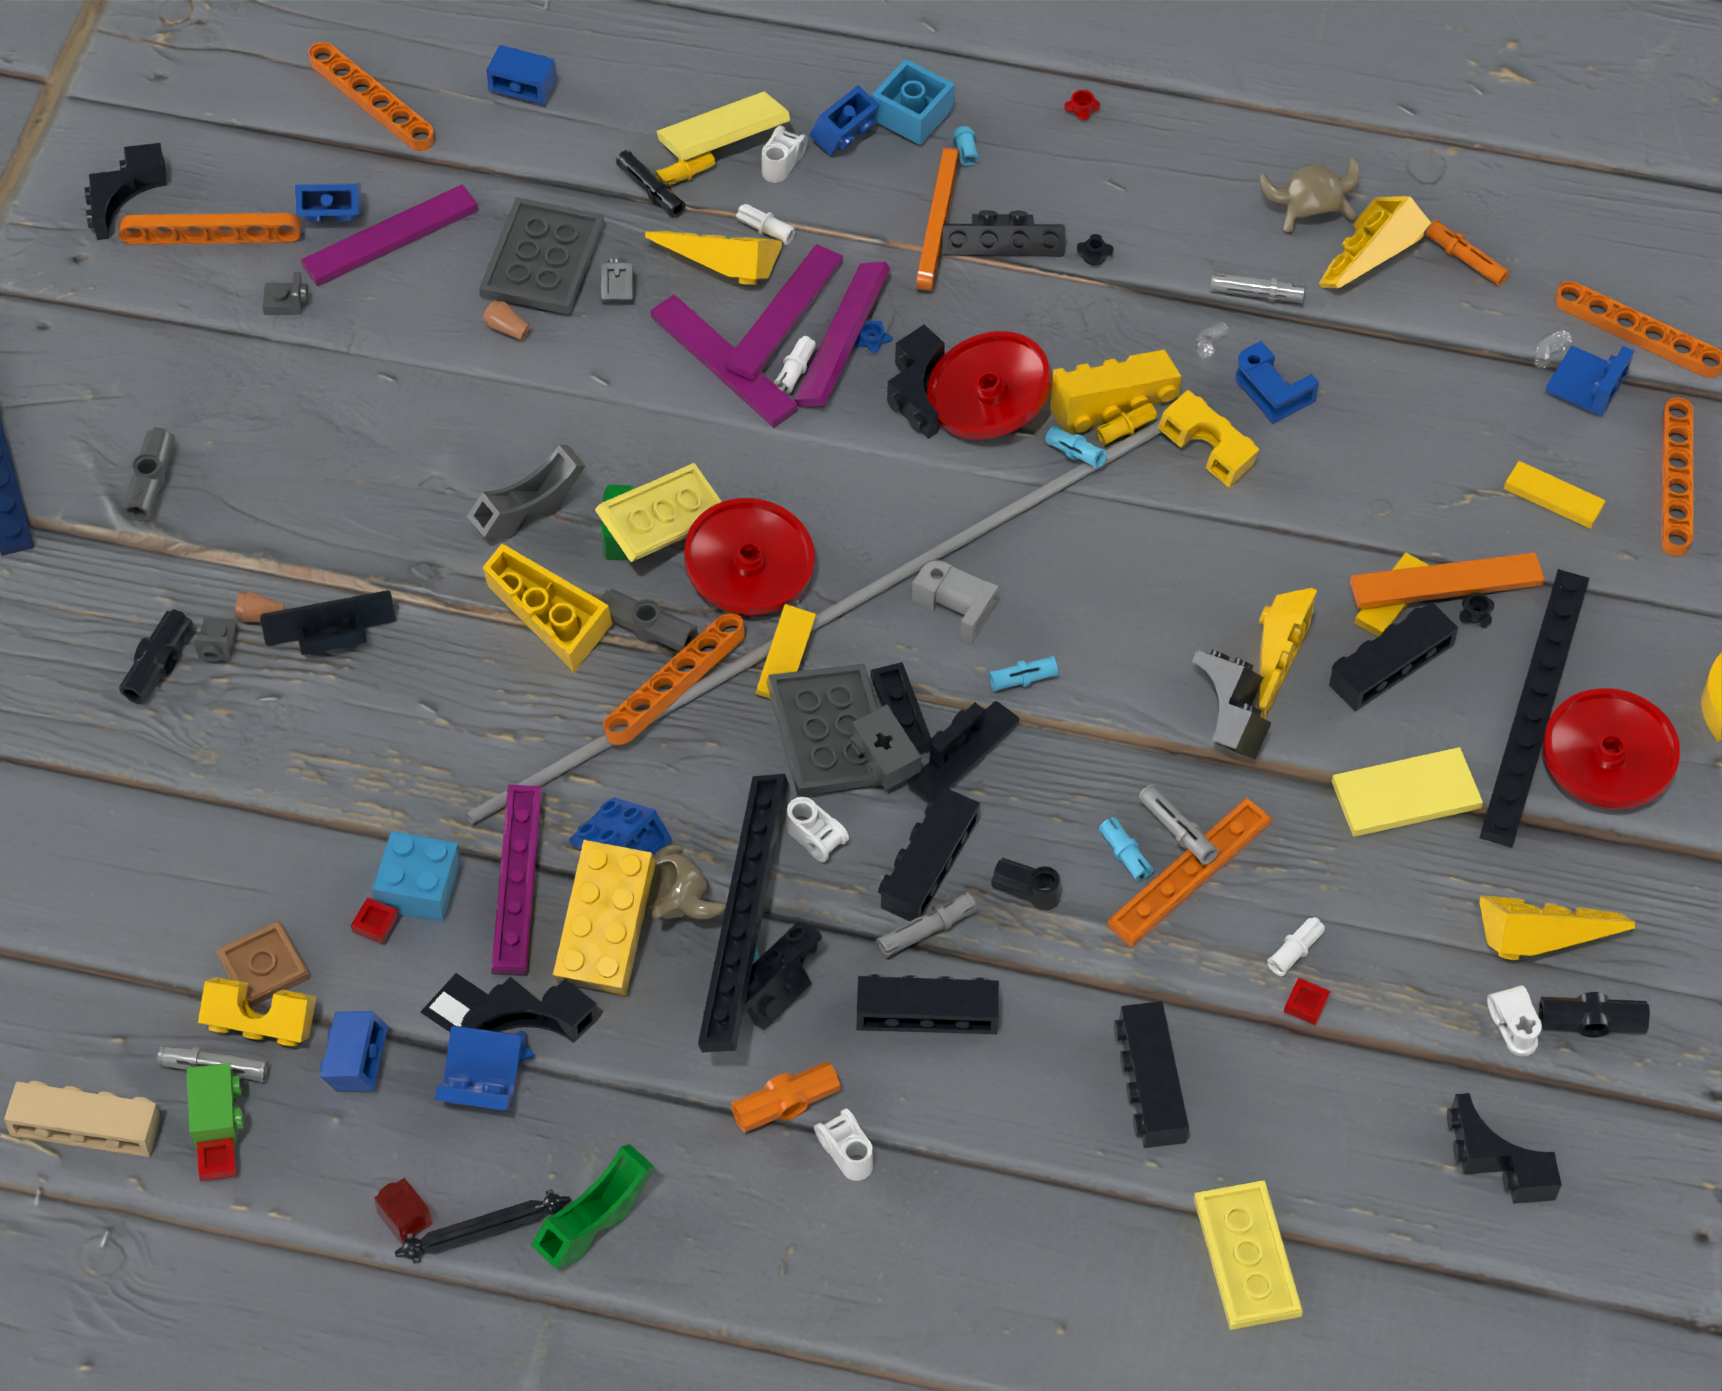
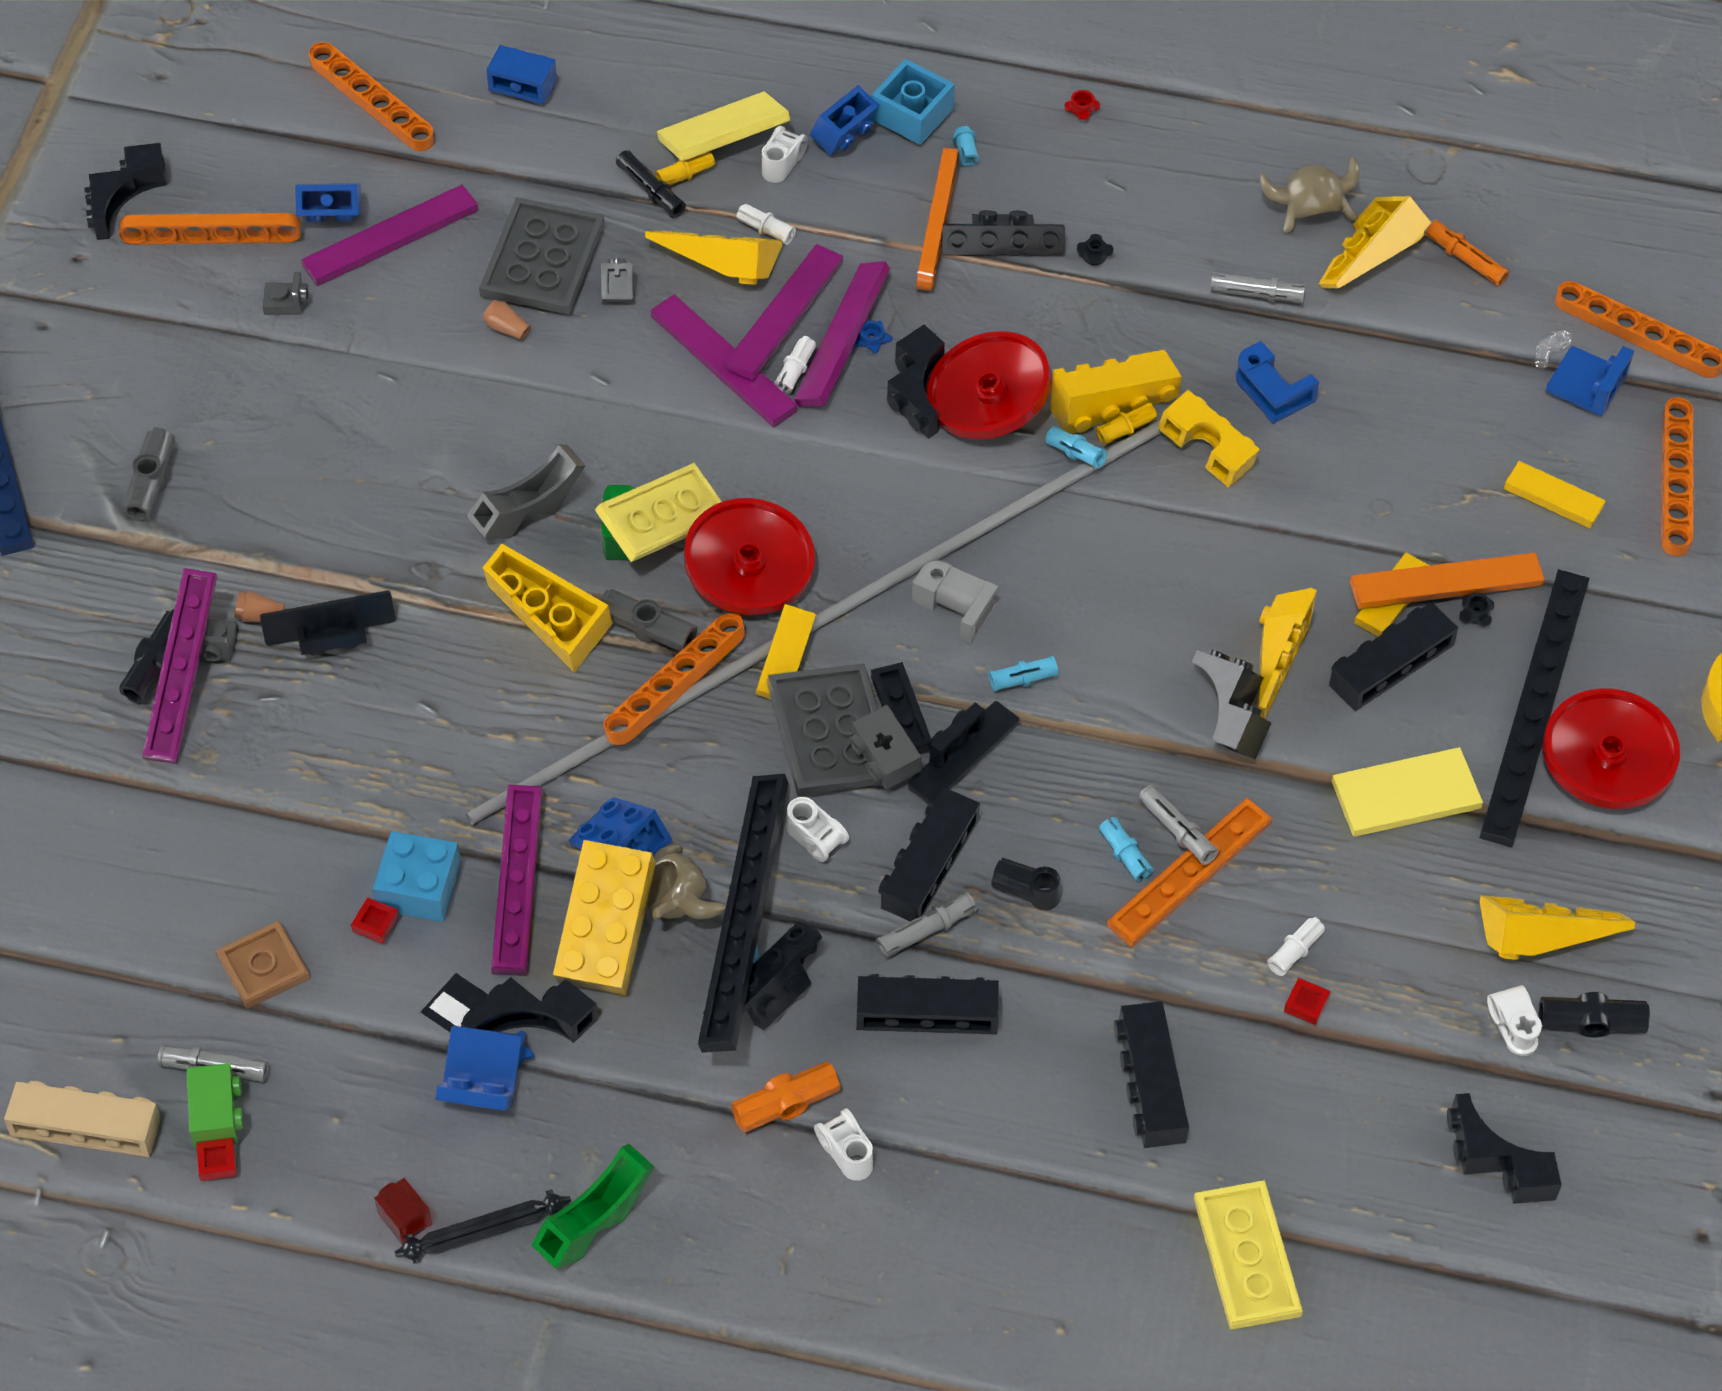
yellow arch [198,977,317,1046] -> none
blue brick [320,1011,388,1091] -> none
clear arm [1194,321,1229,359] -> none
none -> magenta tile [142,568,217,764]

